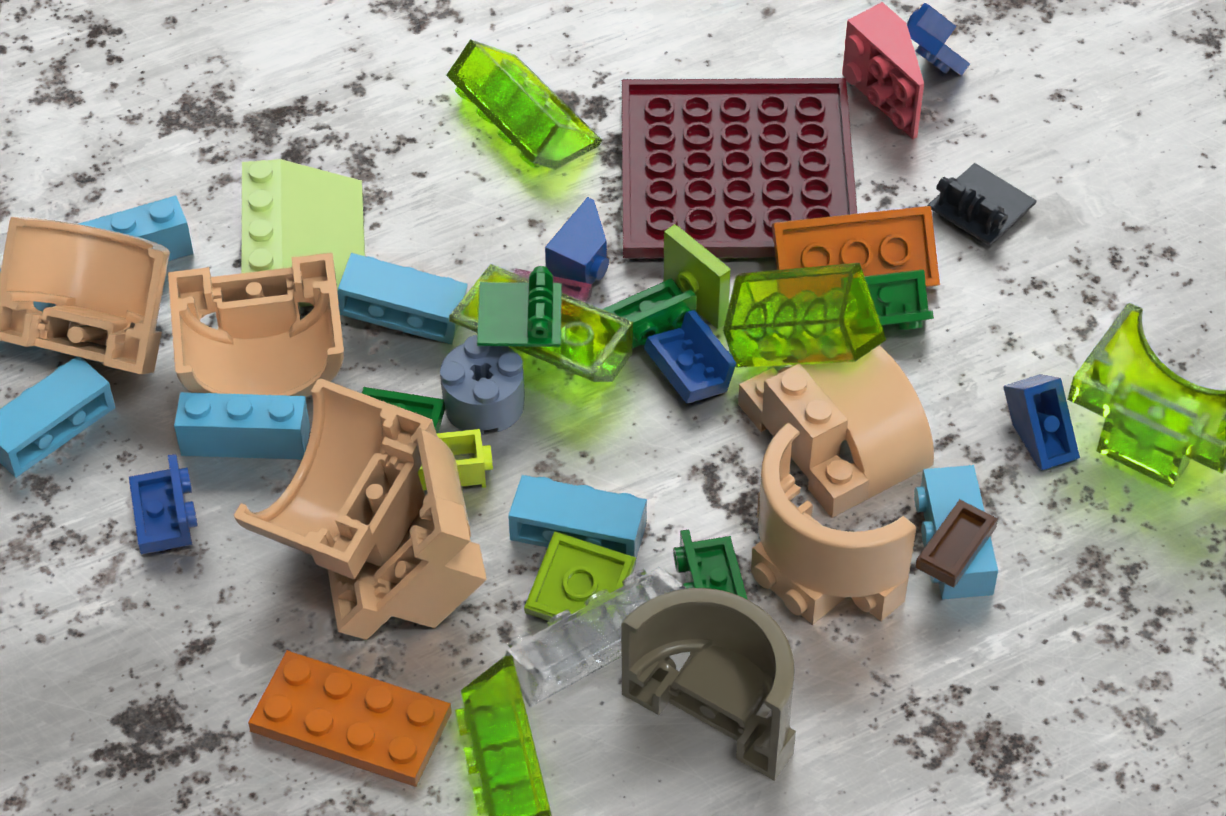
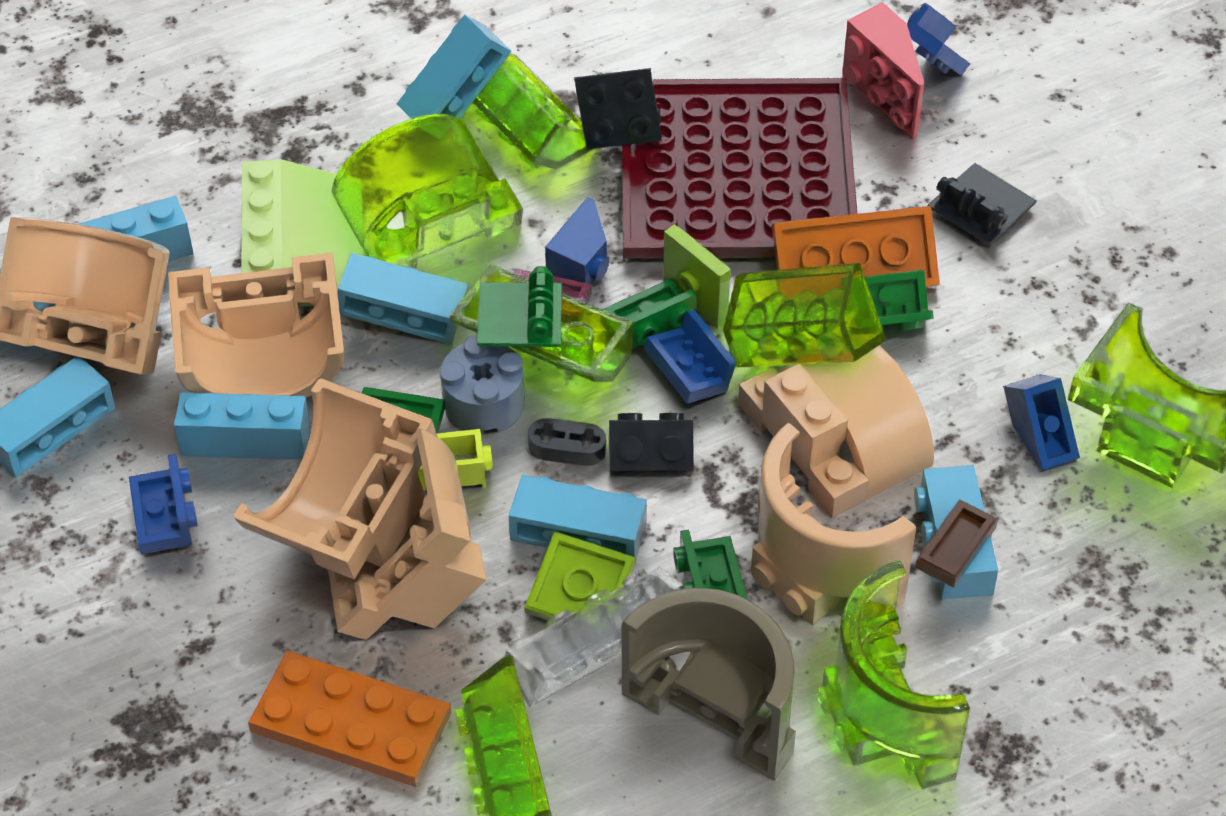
none -> clear neon green piece [331,114,523,268]
none -> medium azure brick [396,14,512,140]
none -> black beam [528,418,606,466]
none -> black hinge [574,68,662,150]
none -> black bracket [609,413,694,472]
none -> clear neon green piece [817,560,970,790]

